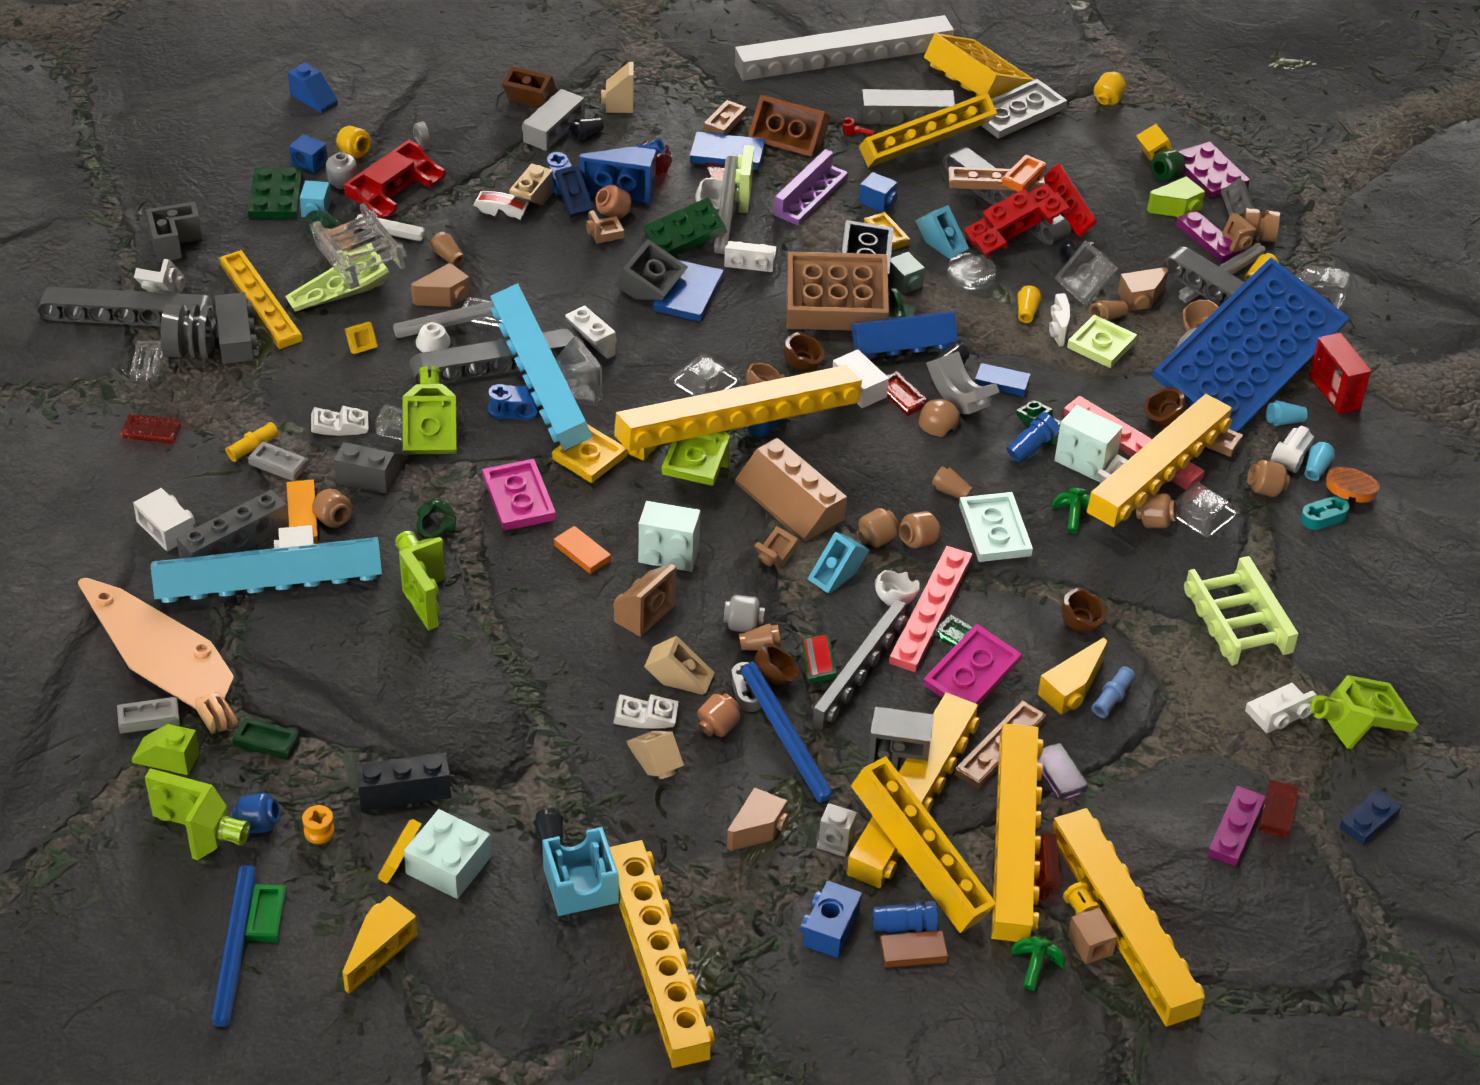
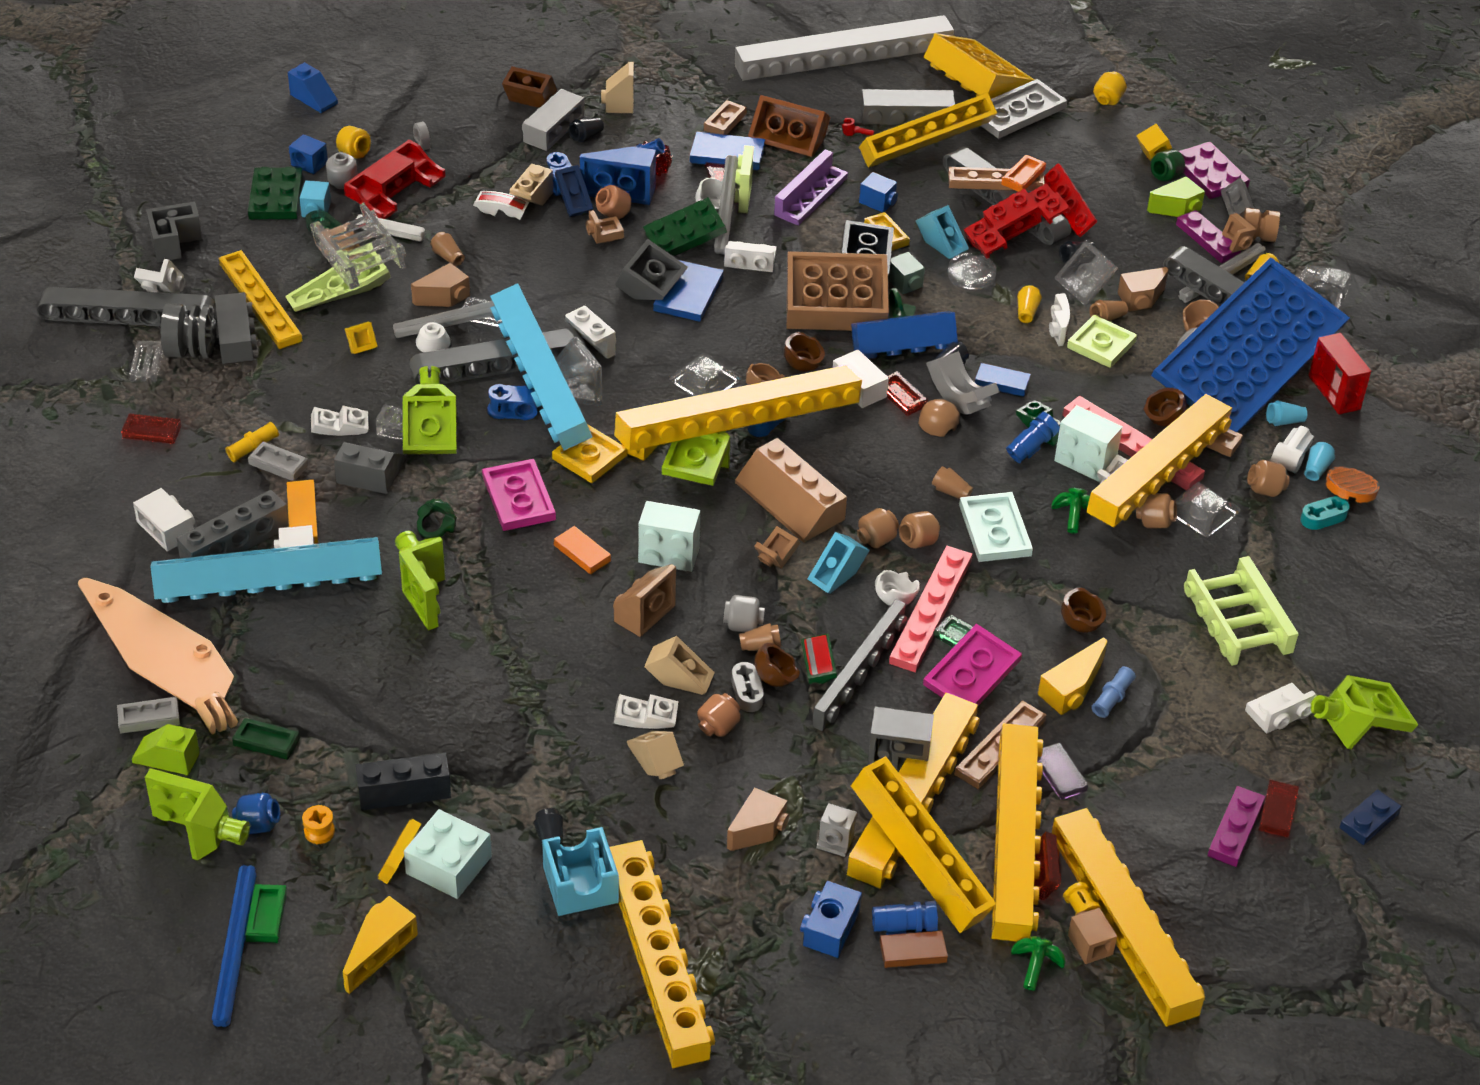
medium nougat head [312,488,353,528] -> none
blue axle [741,662,832,803] -> none

